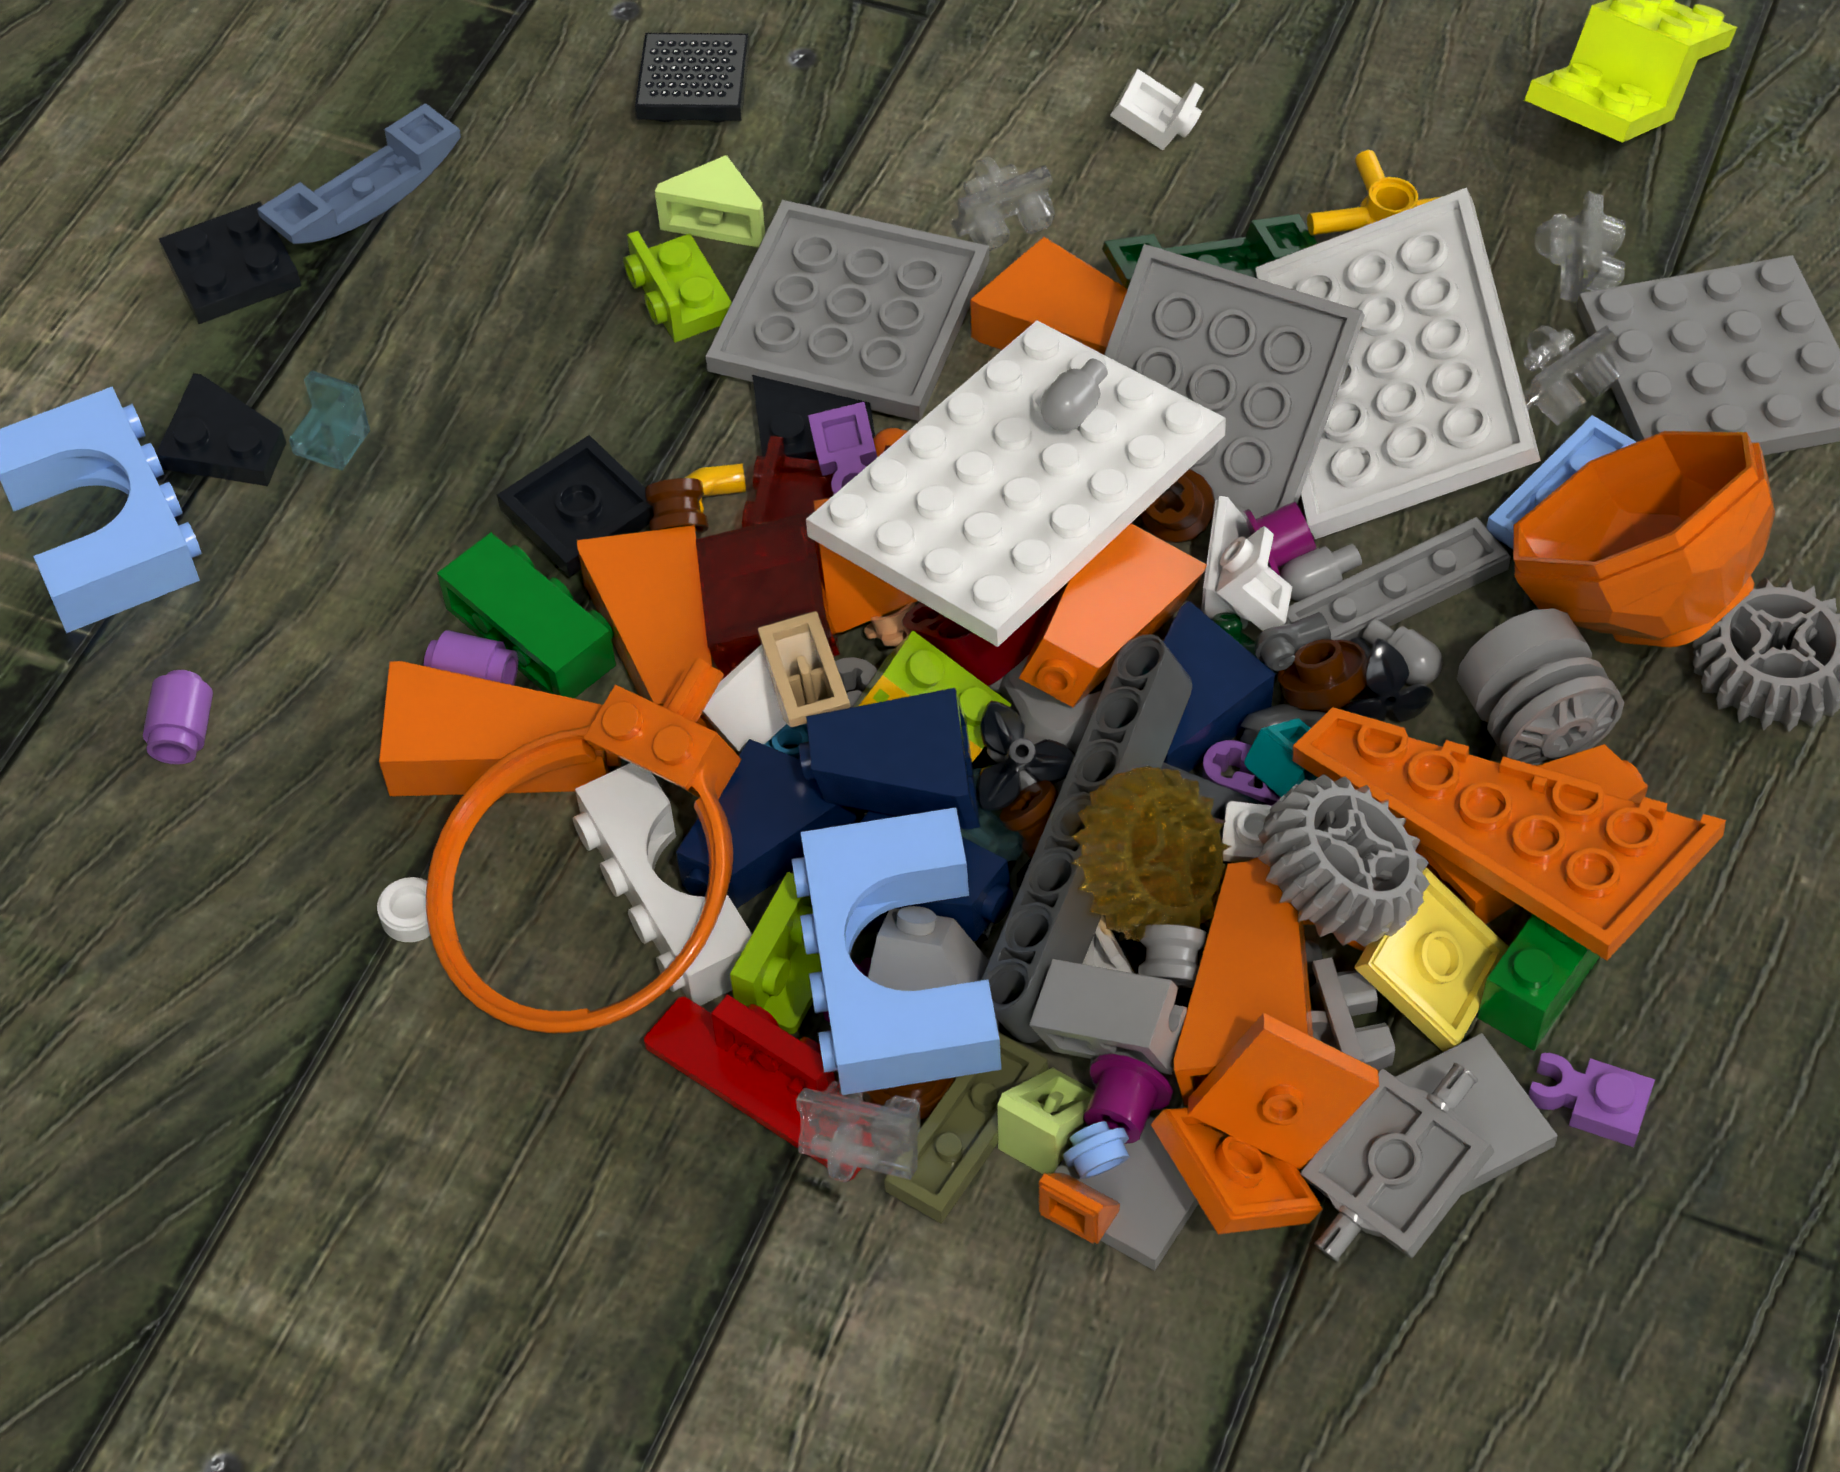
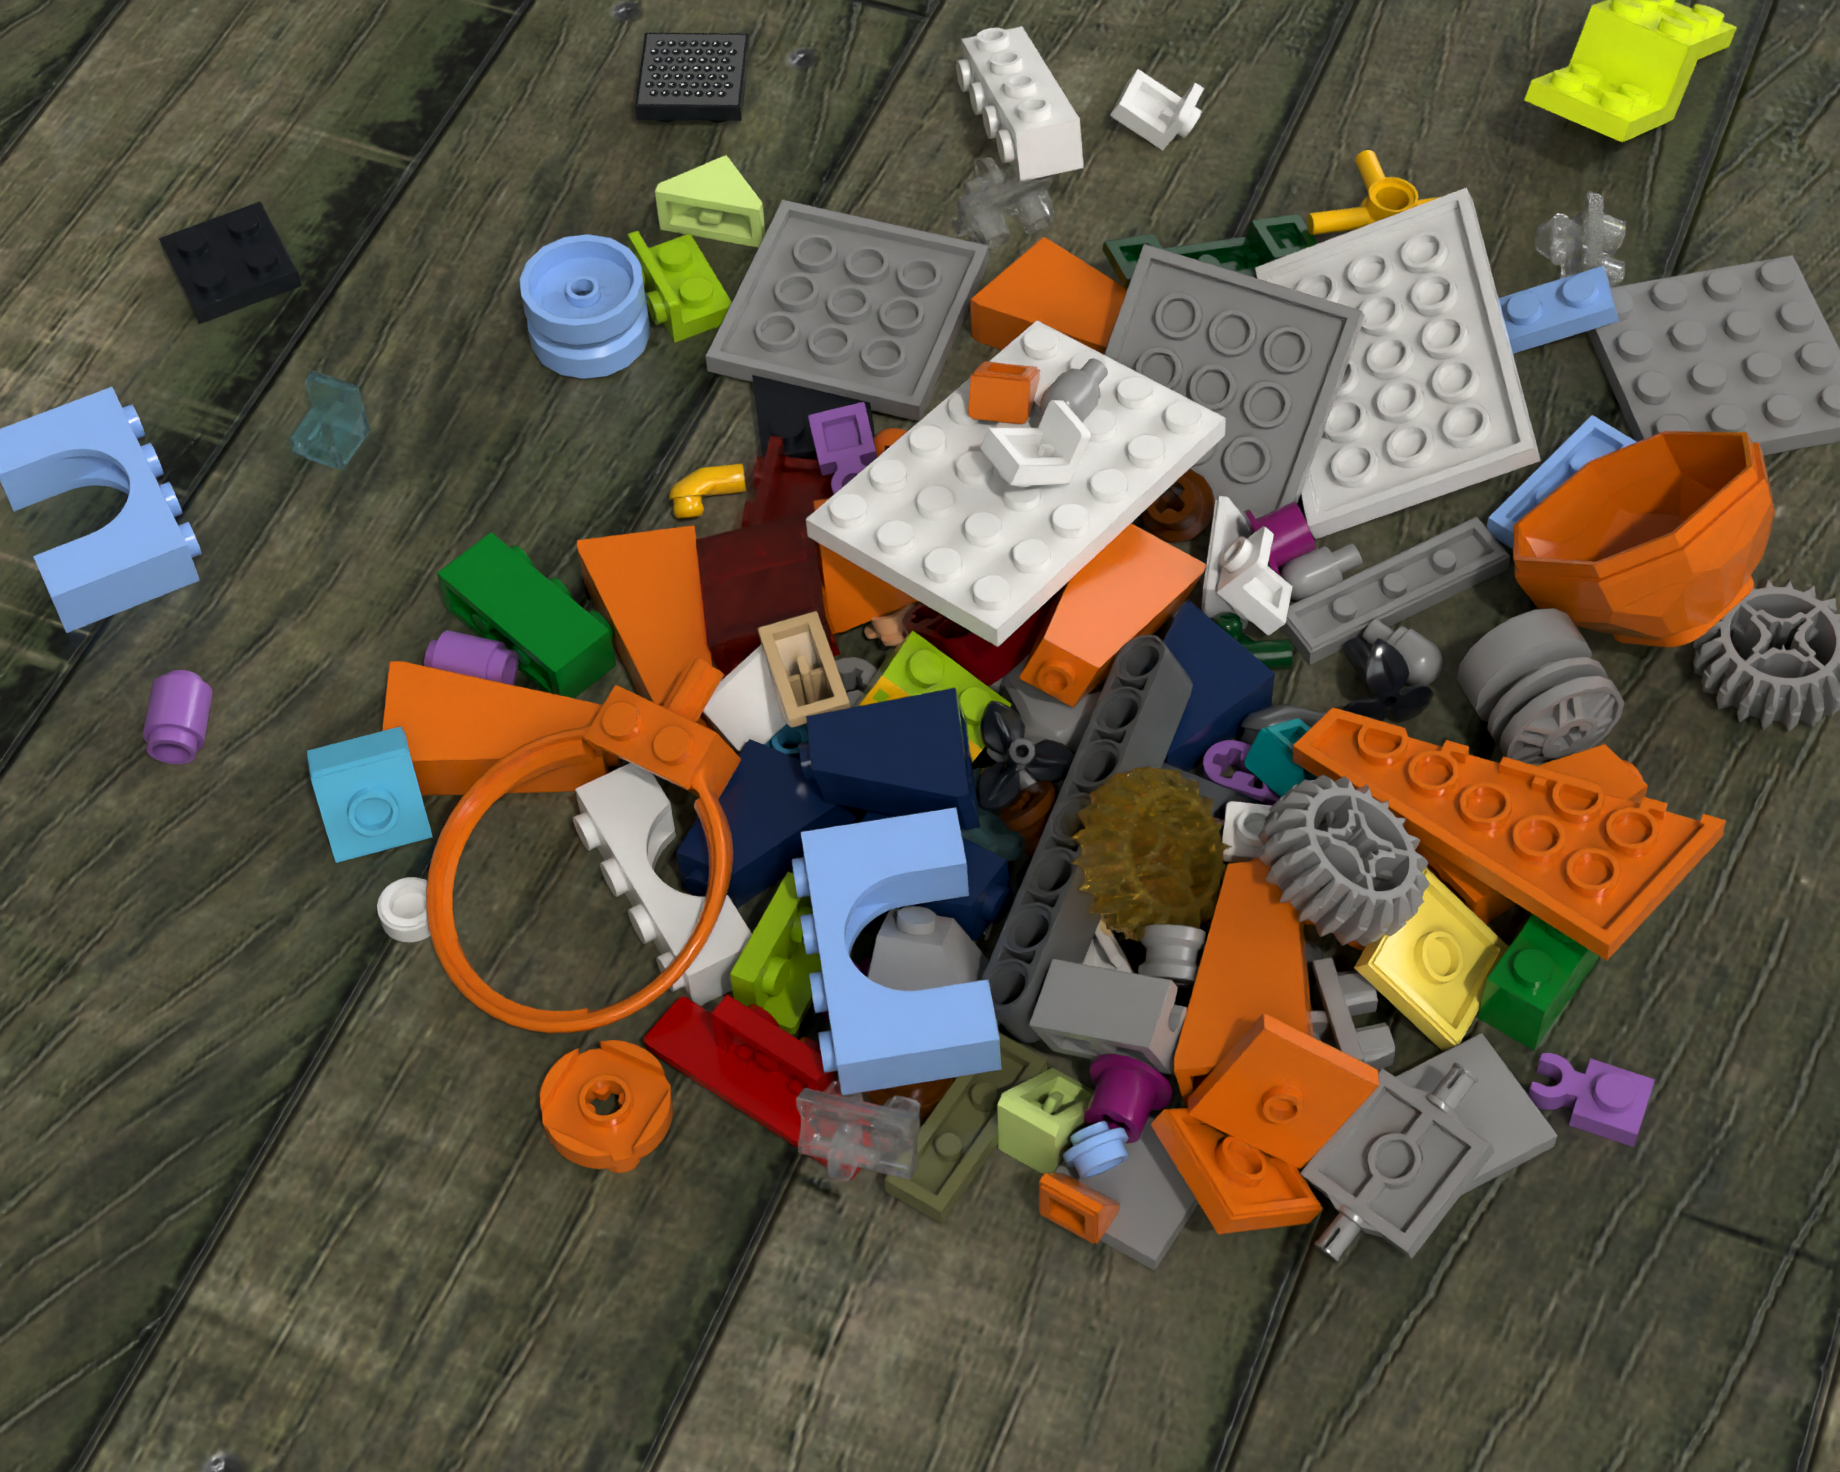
black wing [156,373,286,486] -> none
sand blue slope [258,103,461,244] -> none
black plate [497,435,654,577] -> none
reddish brown wheel [644,478,708,535] -> none
dark grey arm [1254,612,1331,671] -> none
reddish brown plate [1278,639,1367,713] -> none
clear hips [1523,325,1625,426] -> none
none -> medium azure piece [307,726,433,863]
none -> light blue wheel [520,234,651,379]
none -> orange plate [540,1040,673,1173]
none -> white brick [956,27,1084,181]
none -> orange slope [968,361,1040,424]
none -> white bracket [980,400,1091,487]
none -> light blue plate [1498,265,1619,354]

